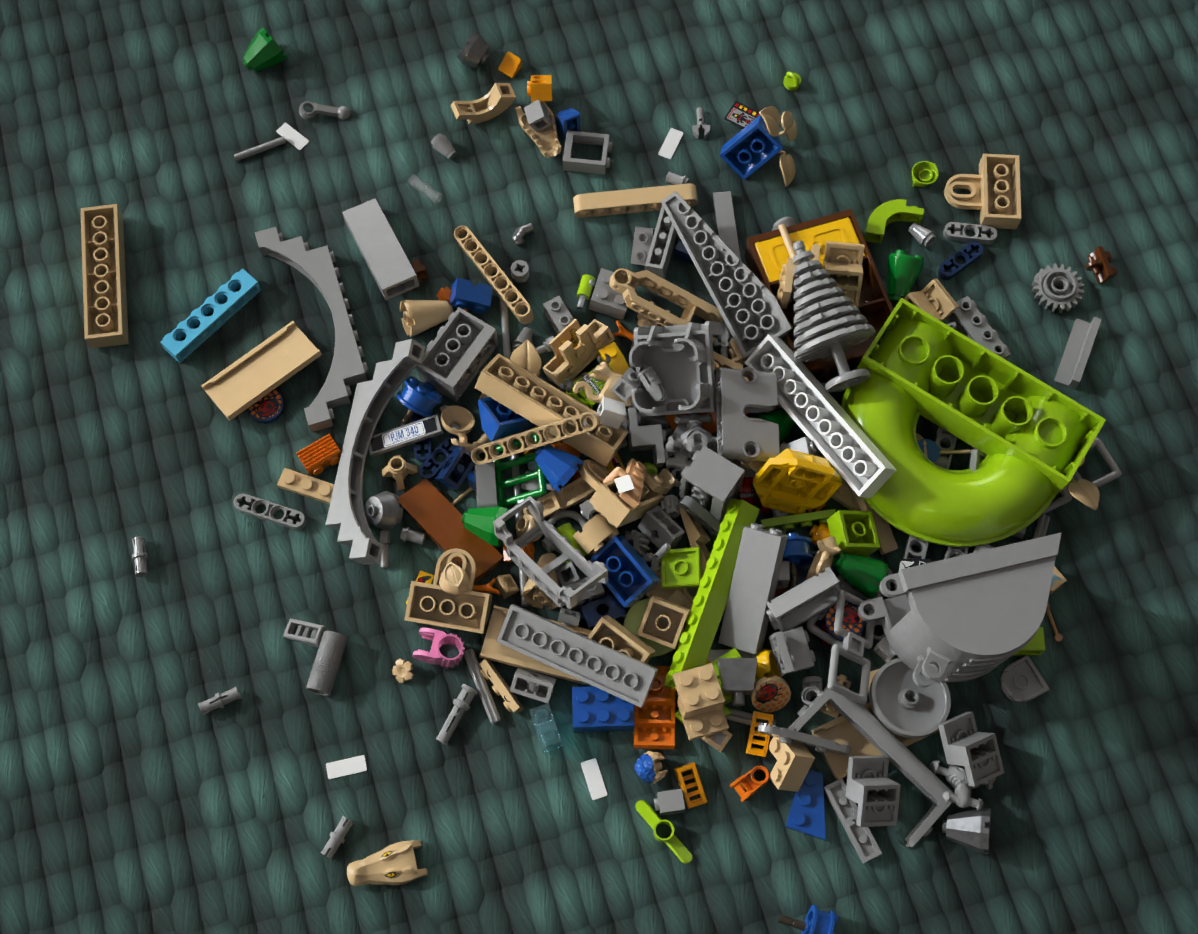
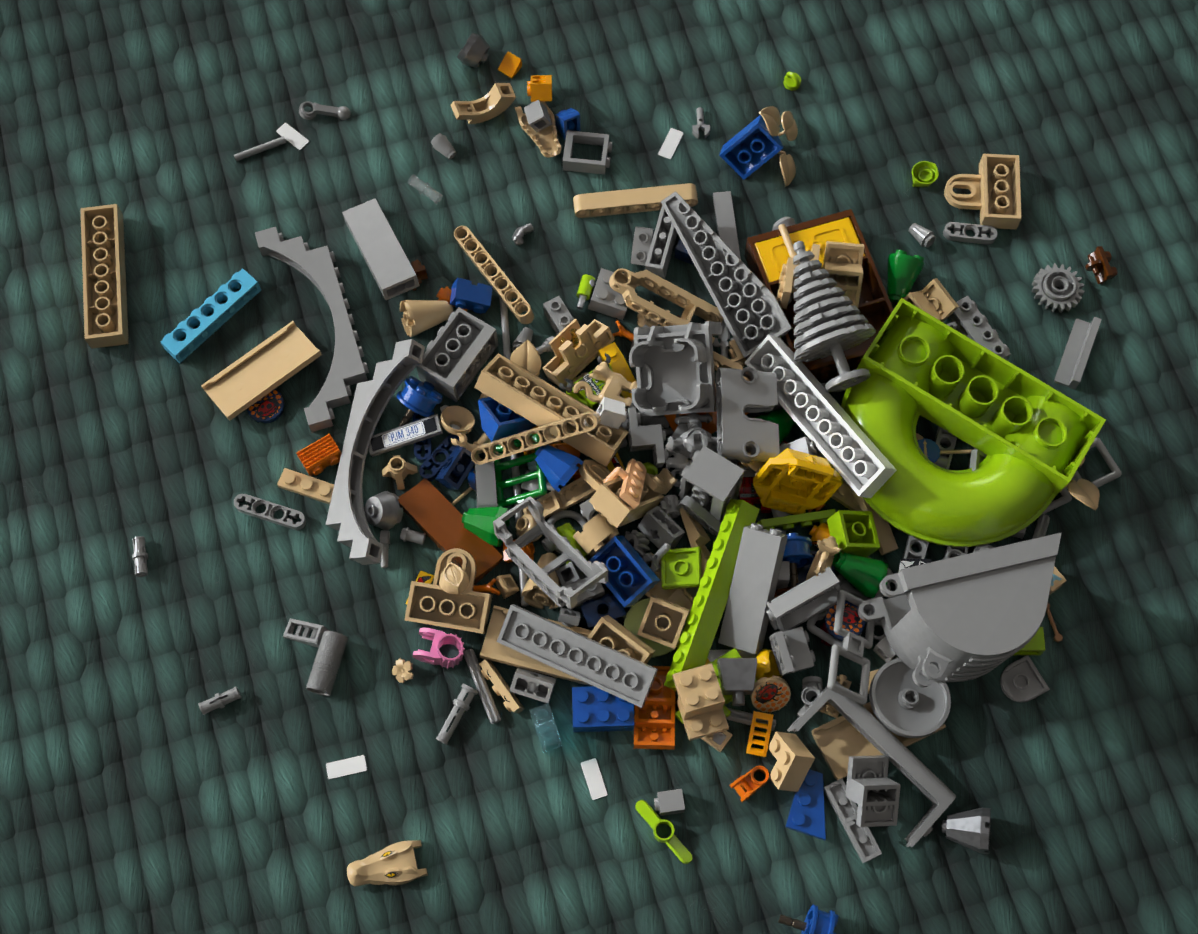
green cone [243,27,288,72] -> none
light grey pin [320,816,354,859] -> none
light grey wheel [511,260,529,283] -> none
light grey bracket [611,367,642,402] -> none
white sticker [614,475,634,493] -> none
piece [634,751,668,784] -> none
light grey hinge [638,366,668,402] -> none
light grey pin [666,171,690,185] -> none
light orange slope [674,762,707,809] -> none
piece [724,101,760,129] -> none
light grey piece [757,723,851,755] -> none
lime arch [864,199,924,244] -> none
light grey piece [929,760,996,811] -> none
dark blue beam [938,242,983,280] -> none
light grey bracket [938,712,1004,787] -> none

